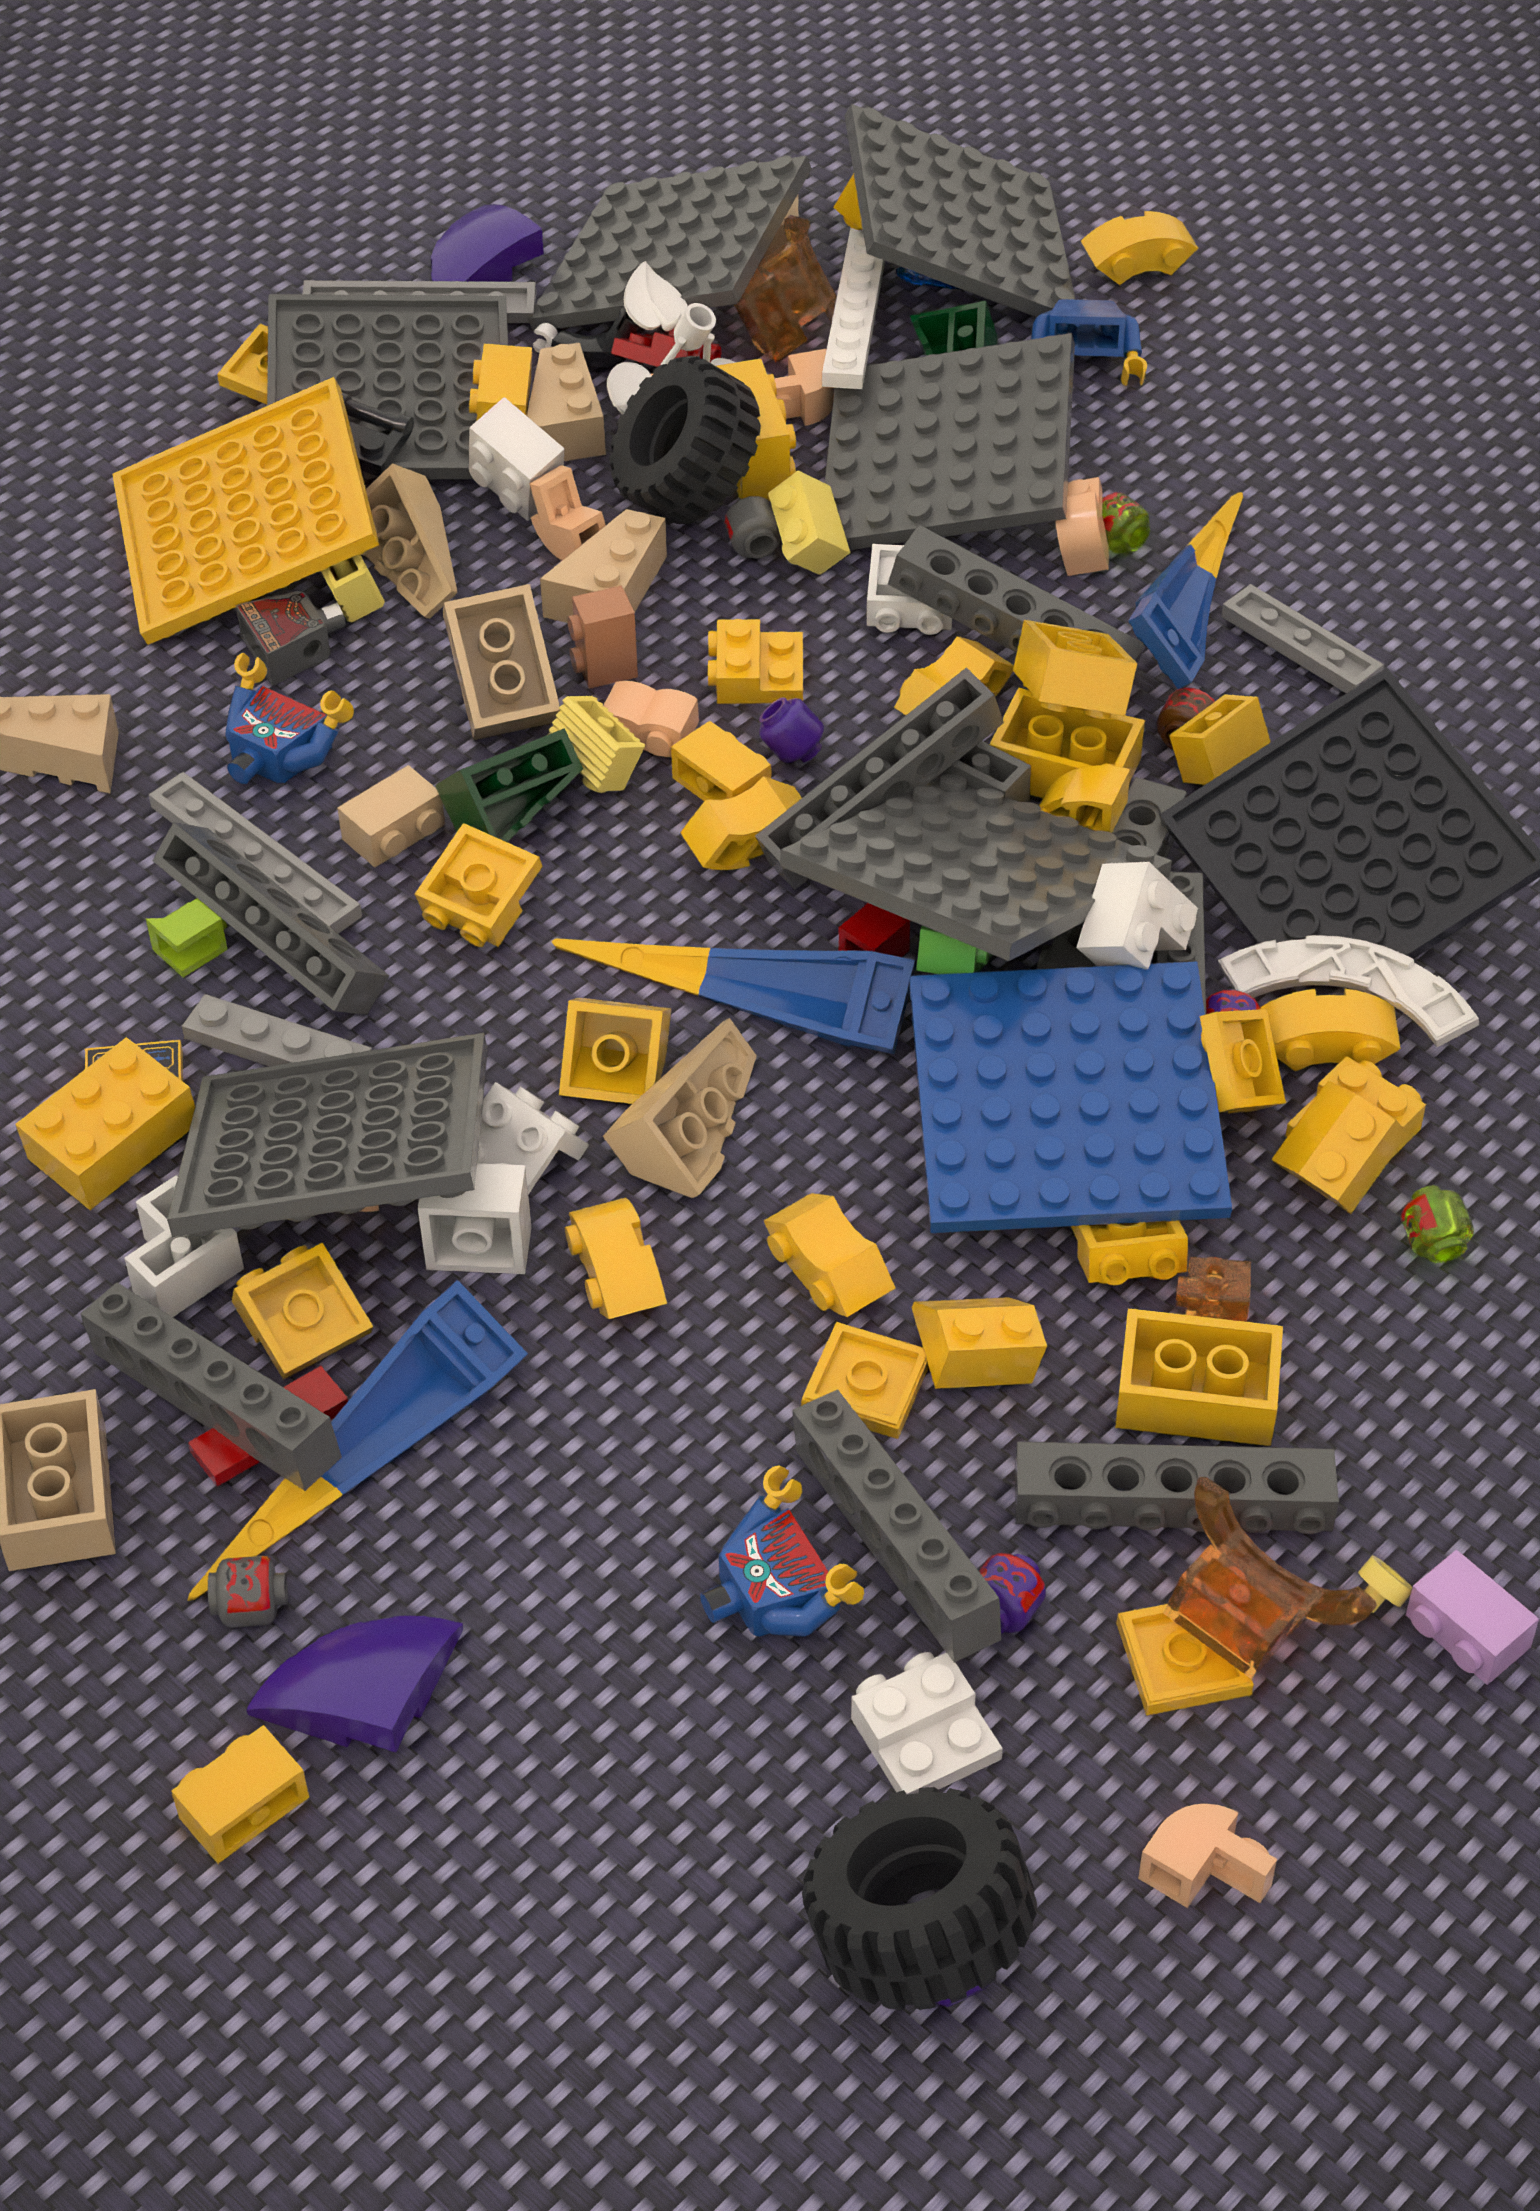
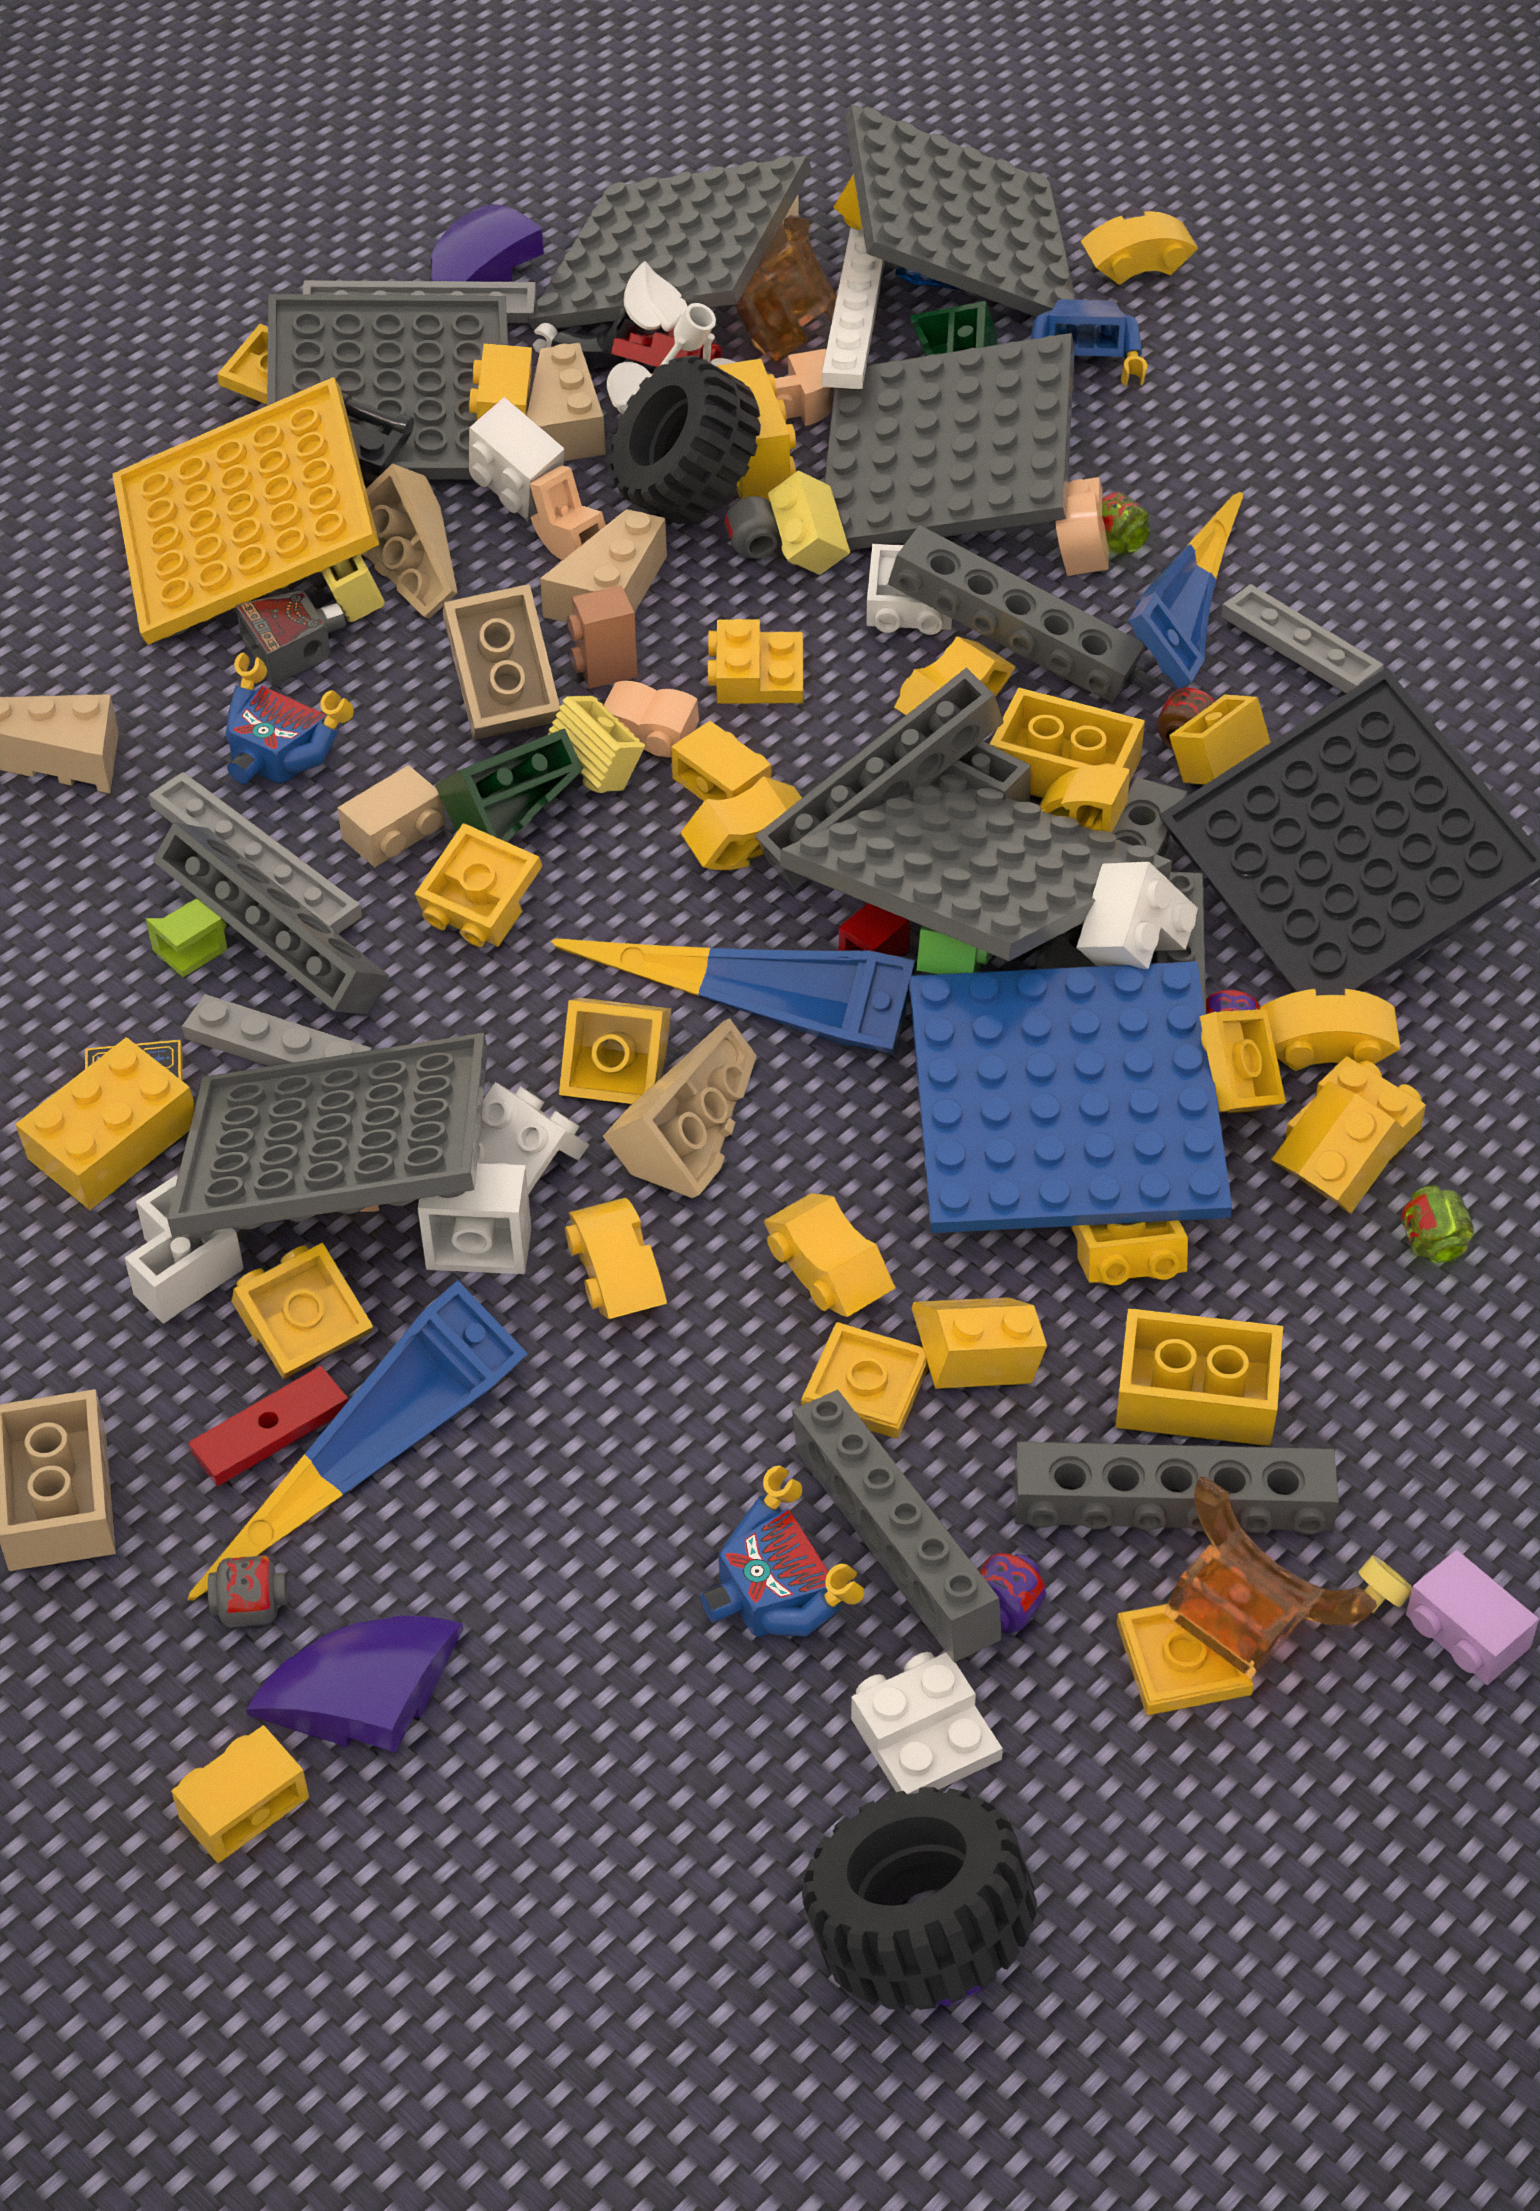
dark grey brick [80,1282,342,1491] -> none
dark purple head [759,697,824,763] -> none
yellow brick [1013,620,1137,719] -> none
light nougat brick [1138,1804,1277,1908] -> none
clear orange brick [1176,1257,1251,1322] -> none
white tile [1218,935,1479,1047] -> none

